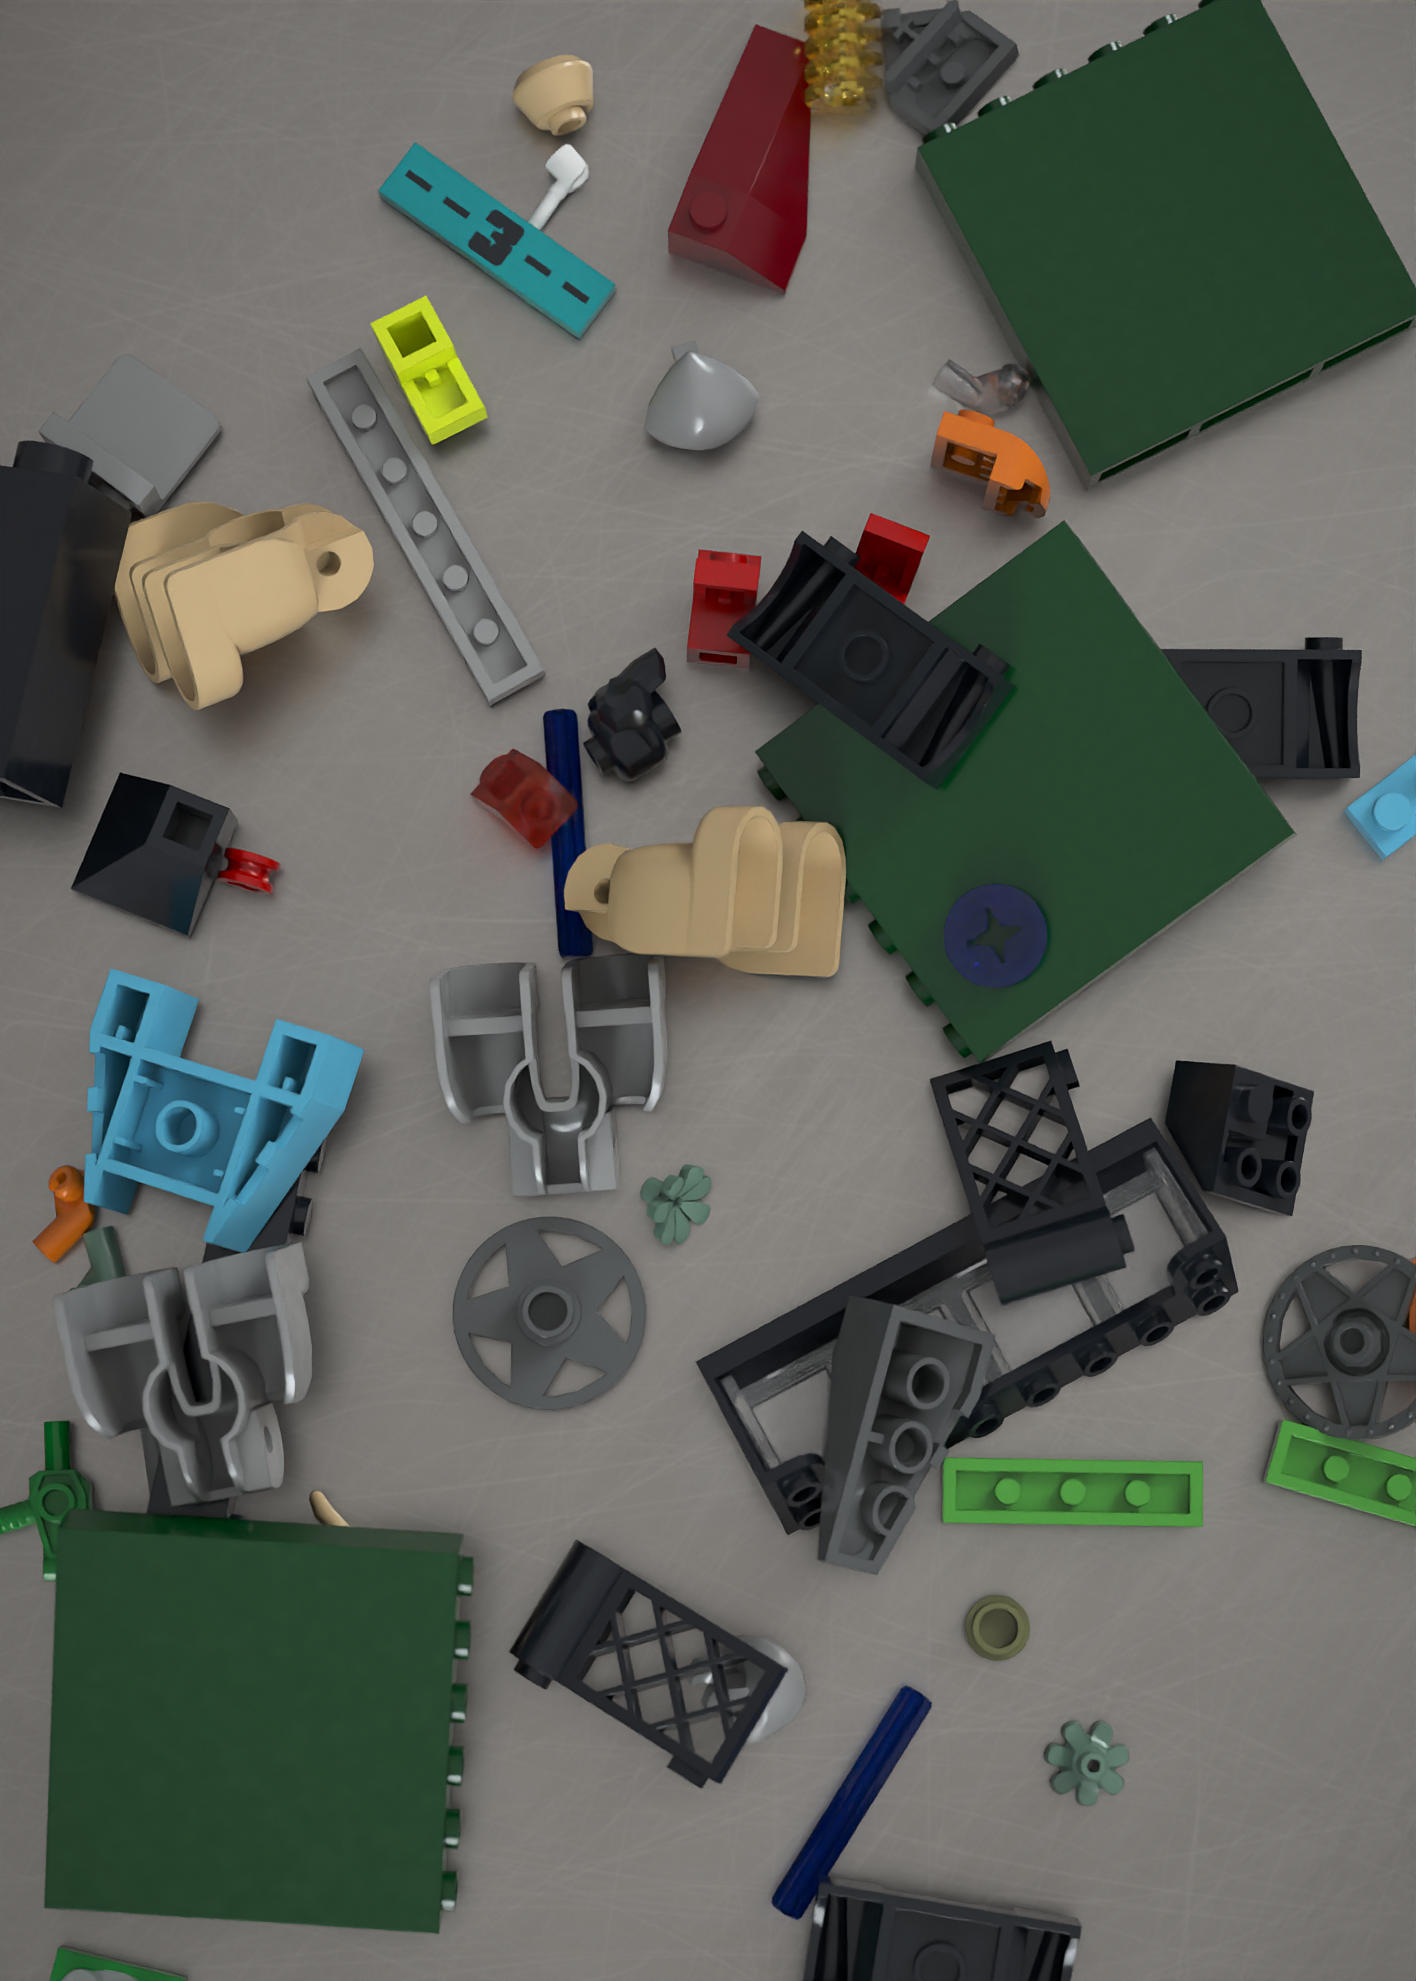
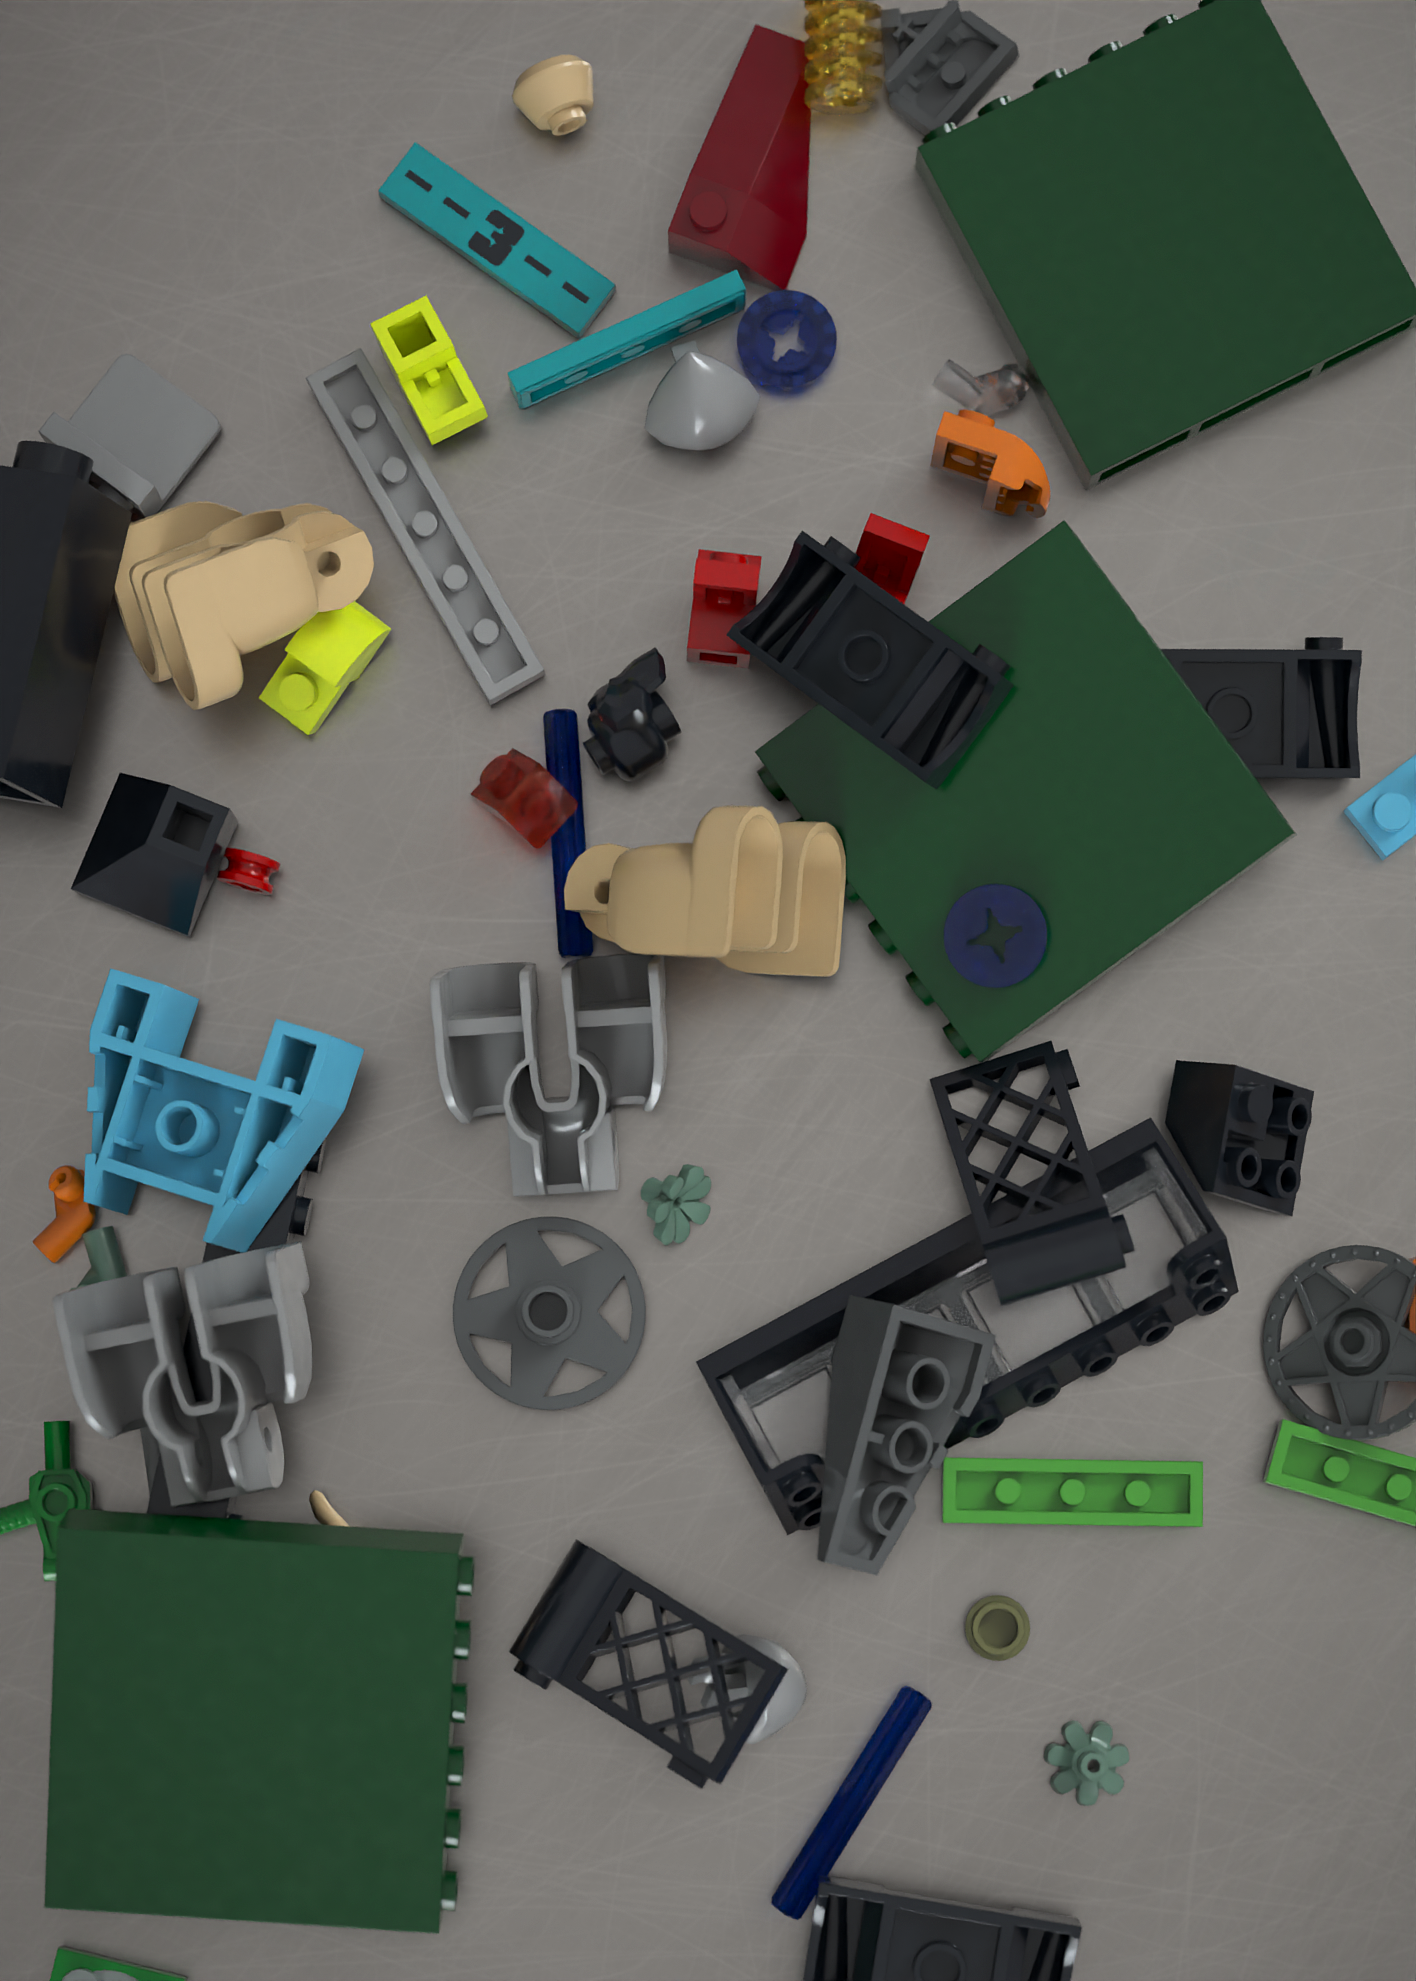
white hand [528,144,589,231] -> none
none -> neon yellow brick [258,601,391,735]
none -> teal tile [507,269,746,409]
none -> clear blue gear [737,290,837,391]

